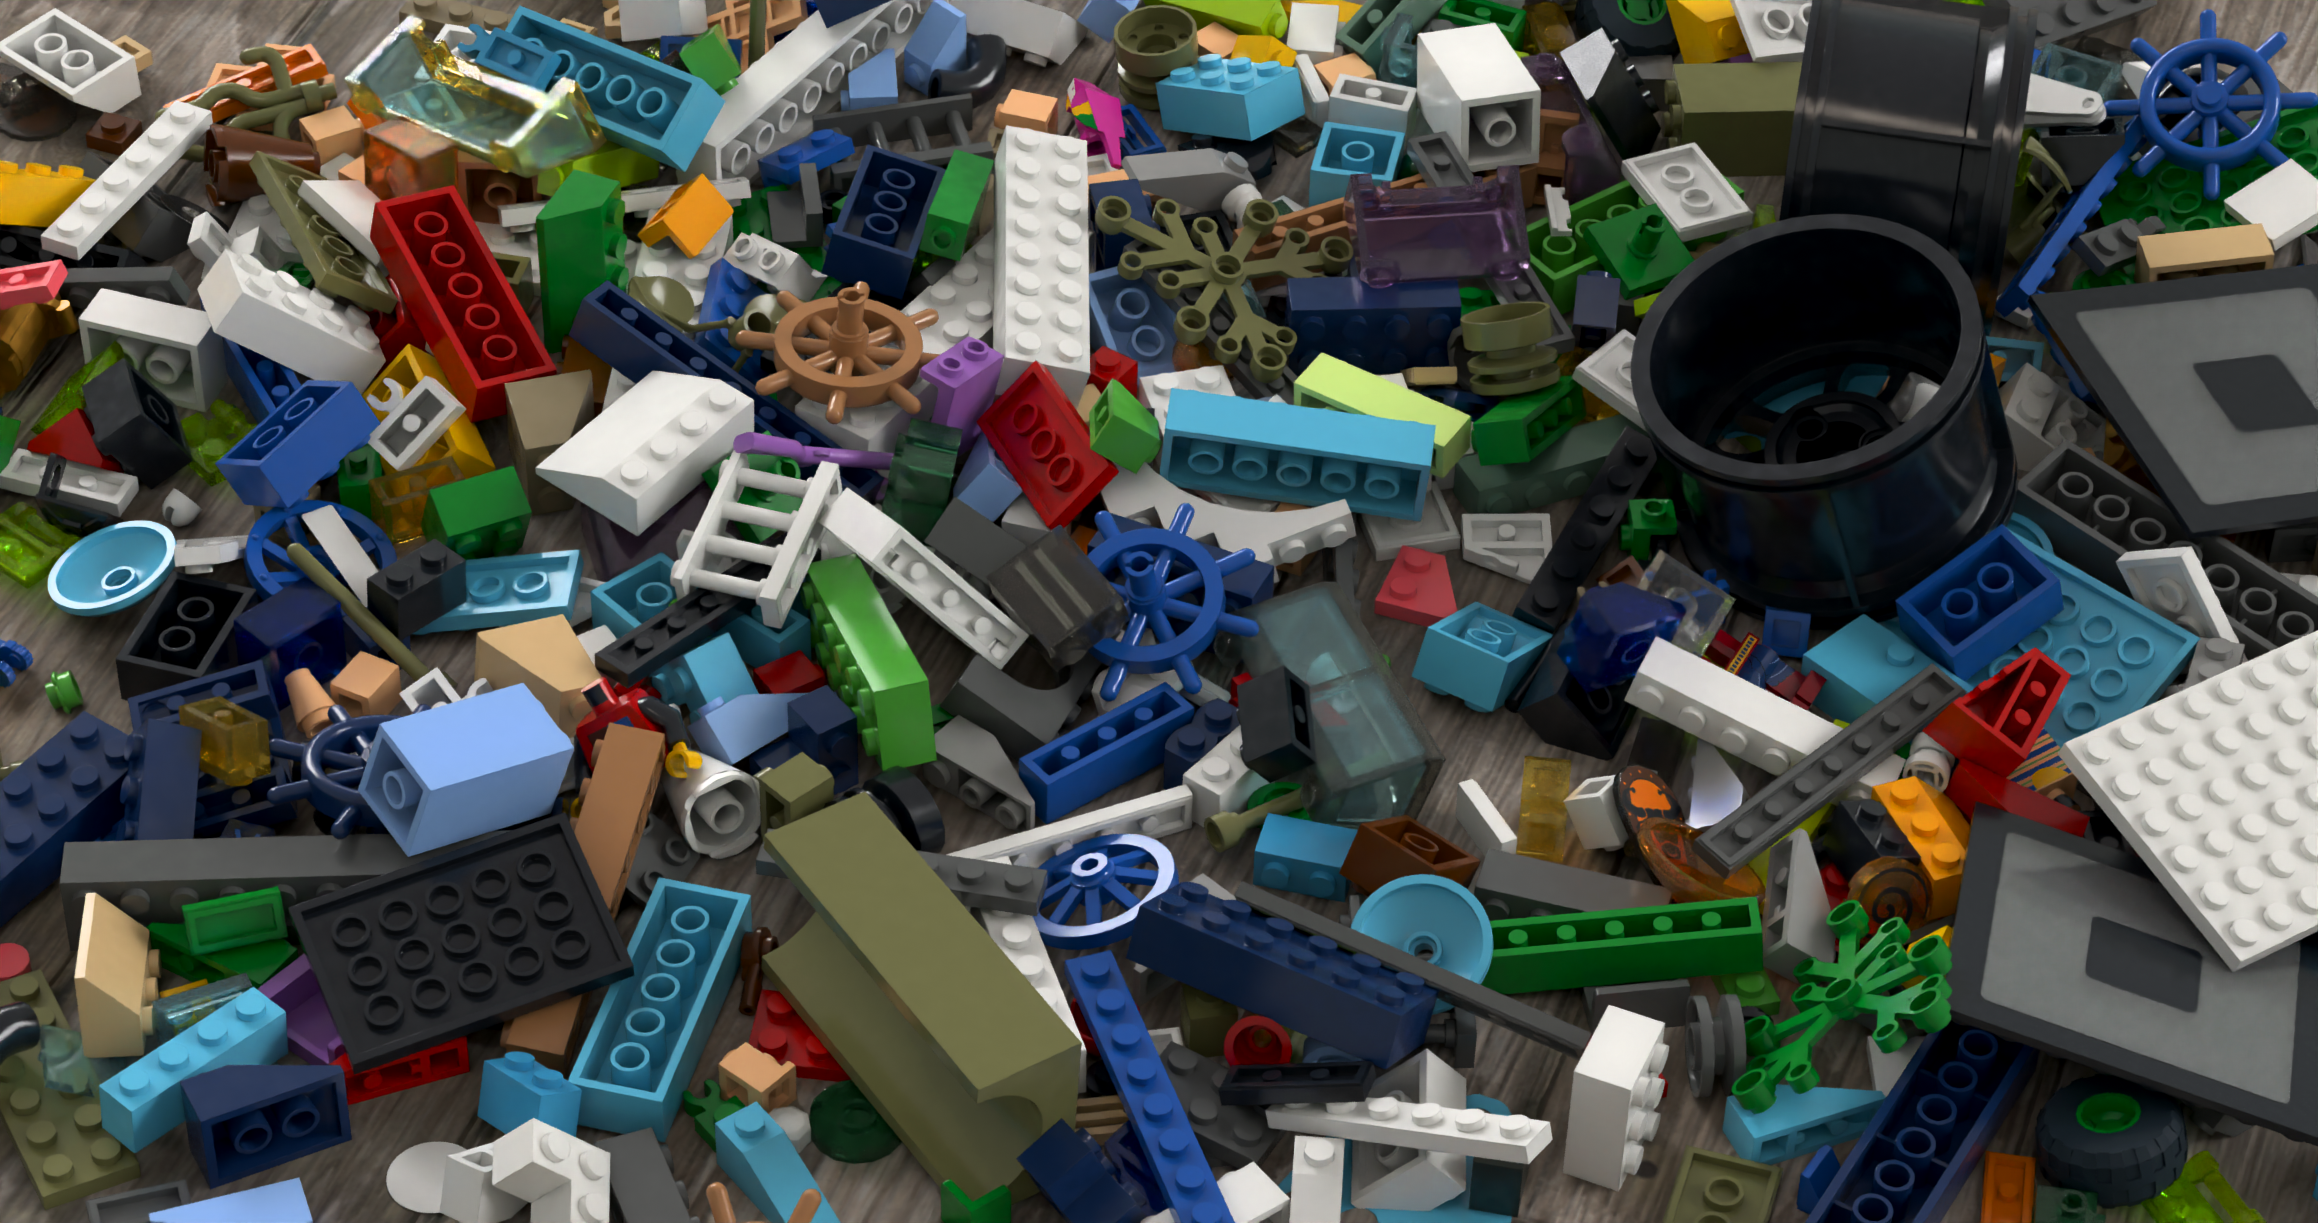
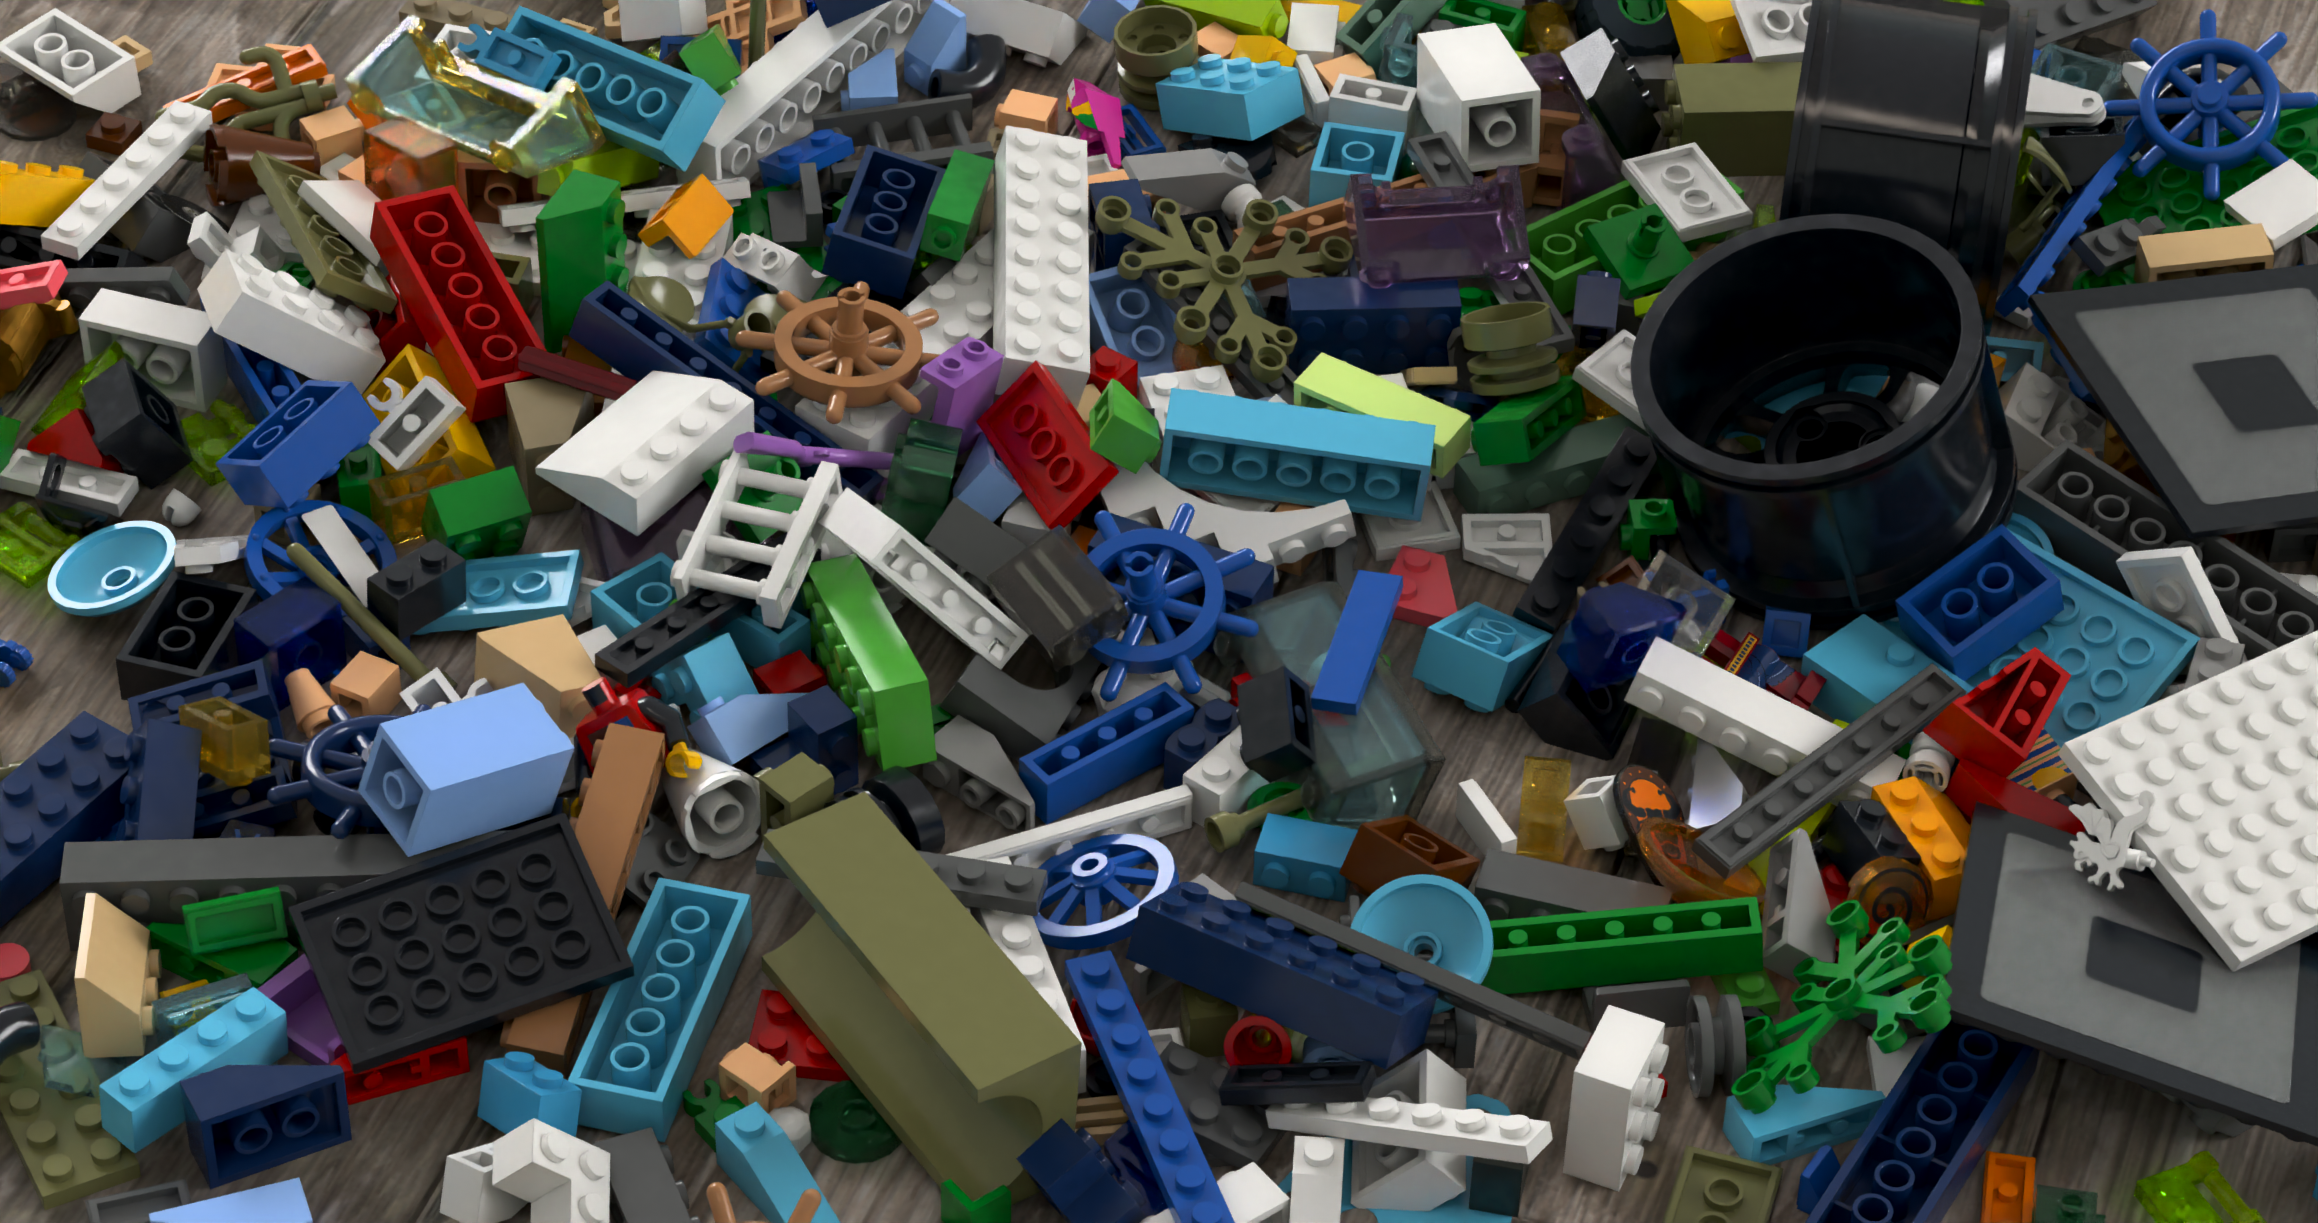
bright green plate [45,670,83,714] -> none
white sticker [386,1142,467,1213] -> none
reddish brown plate [739,927,779,1016] -> none
white piece [1544,184,1572,236] -> none
black wheel [2035,1074,2188,1209] -> none
none -> dark red axle [518,346,638,401]
none -> blue tile [1311,570,1403,716]
none -> white piece [2069,790,2156,892]

